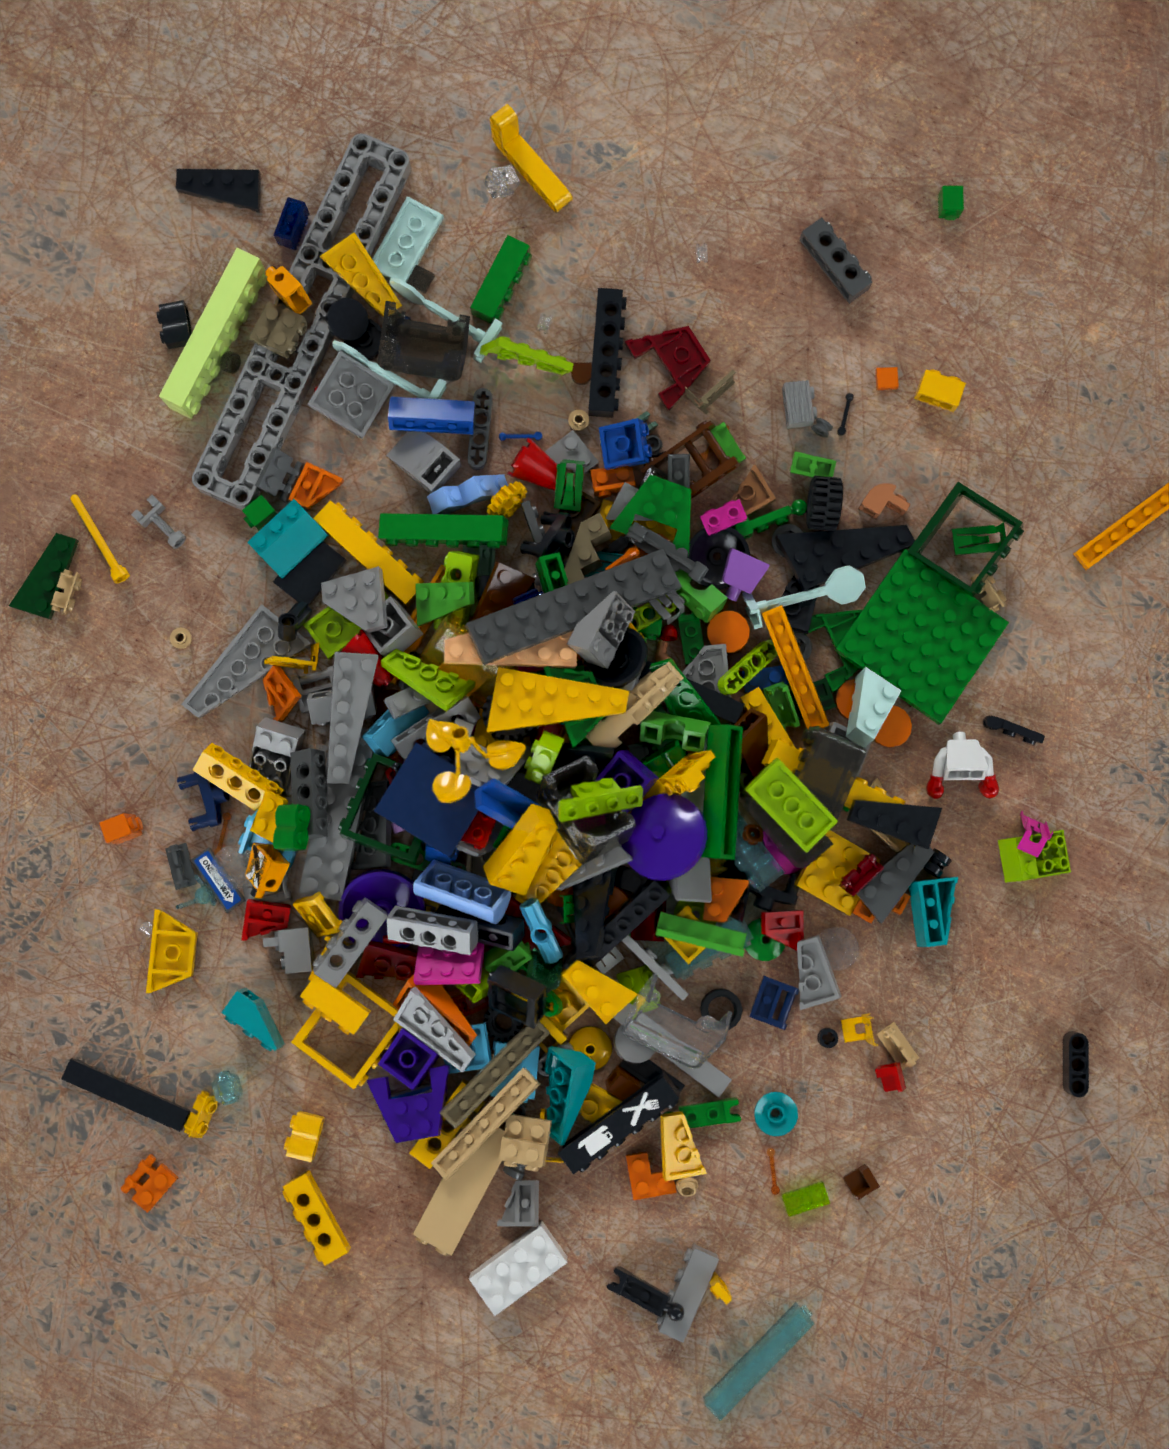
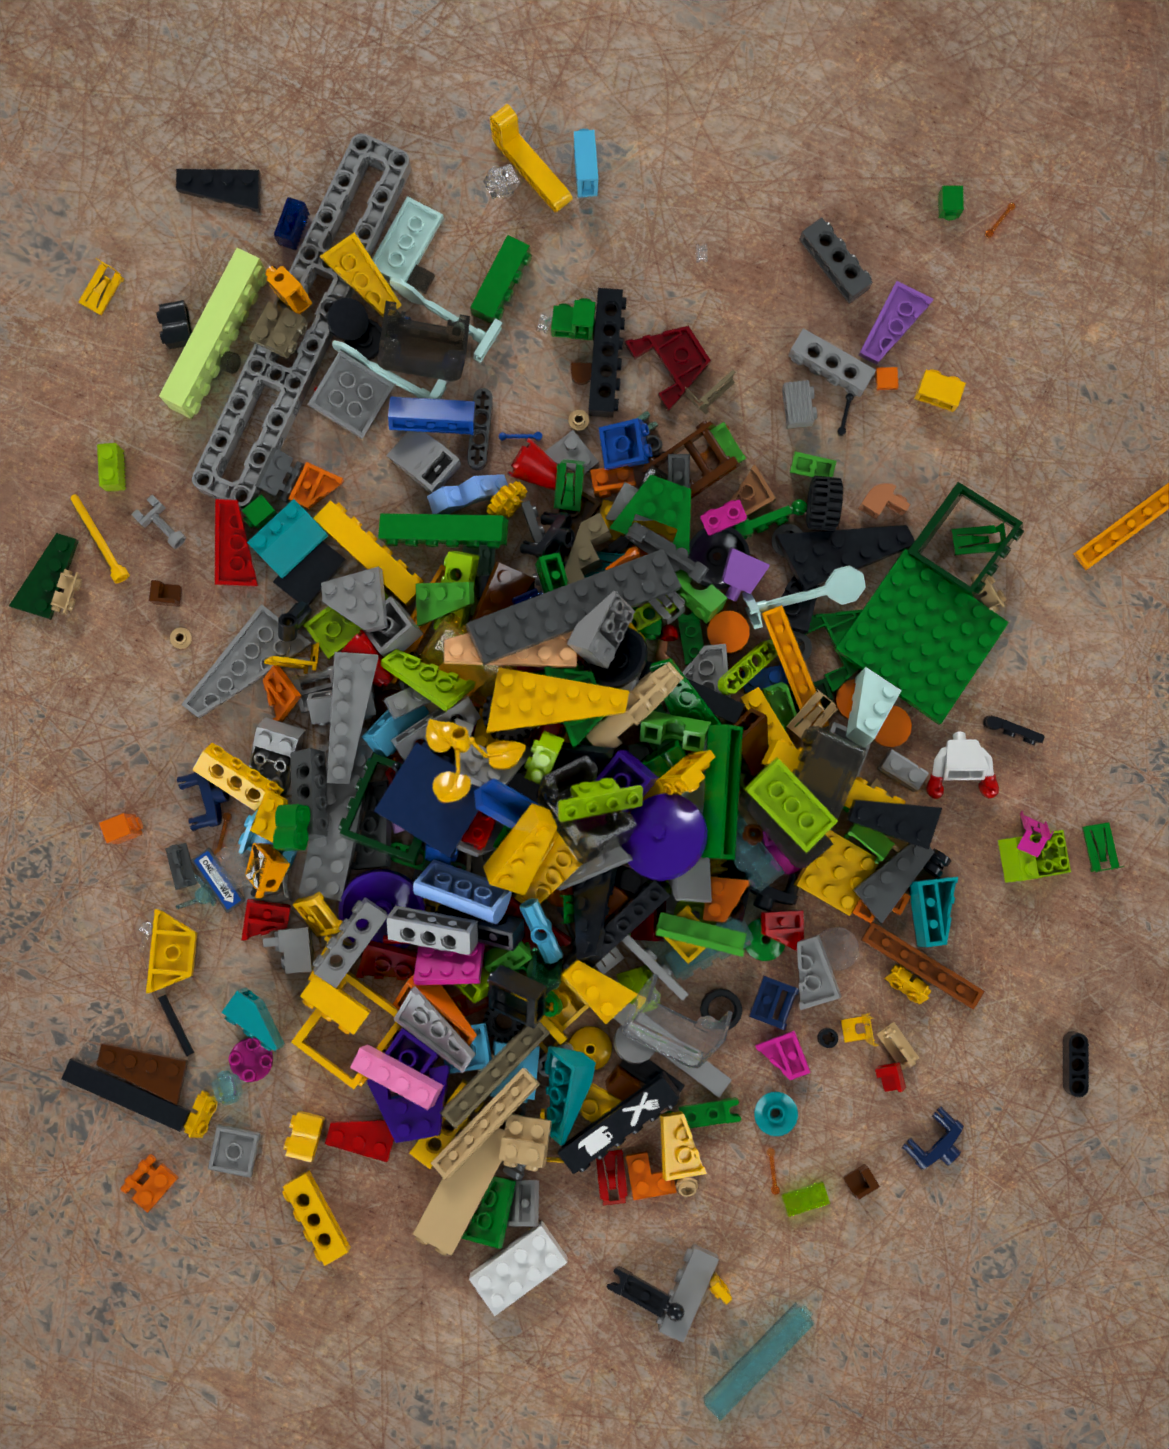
lime wing [480,336,574,375] -> none
dark grey bush [811,418,833,438] -> none
dark red hinge [839,853,884,897] -> none
none -> yellow piece [78,258,124,316]
none -> reddish brown wing [96,1043,188,1105]
none -> lime brick [97,443,126,492]
none -> reddish brown panel [149,580,182,607]
none -> black bar [158,994,195,1057]
none -> light grey tile [208,1124,261,1178]
none -> red wing [215,499,259,586]
none -> dark pink dish [228,1038,273,1082]
none -> red wing [324,1119,394,1162]
none -> bright pink brick [350,1044,444,1110]
none -> green wing [461,1176,516,1249]
none -> green brick [551,298,596,341]
none -> medium azure window [574,128,598,197]
none -> red piece [596,1150,628,1206]
none -> dark pink wing [755,1030,811,1080]
none -> tan piece [786,689,838,744]
none -> light grey brick [788,328,876,397]
none -> bright green hinge [844,823,895,864]
none -> medium lavender wing [858,281,934,365]
none -> dark orange plate [861,922,985,1010]
none -> light grey brick [877,750,929,792]
none -> yellow hinge [884,964,931,1005]
none -> dark blue connector [901,1106,964,1170]
none -> clear orange hinge [985,202,1016,238]
none -> green piece [1082,822,1124,873]

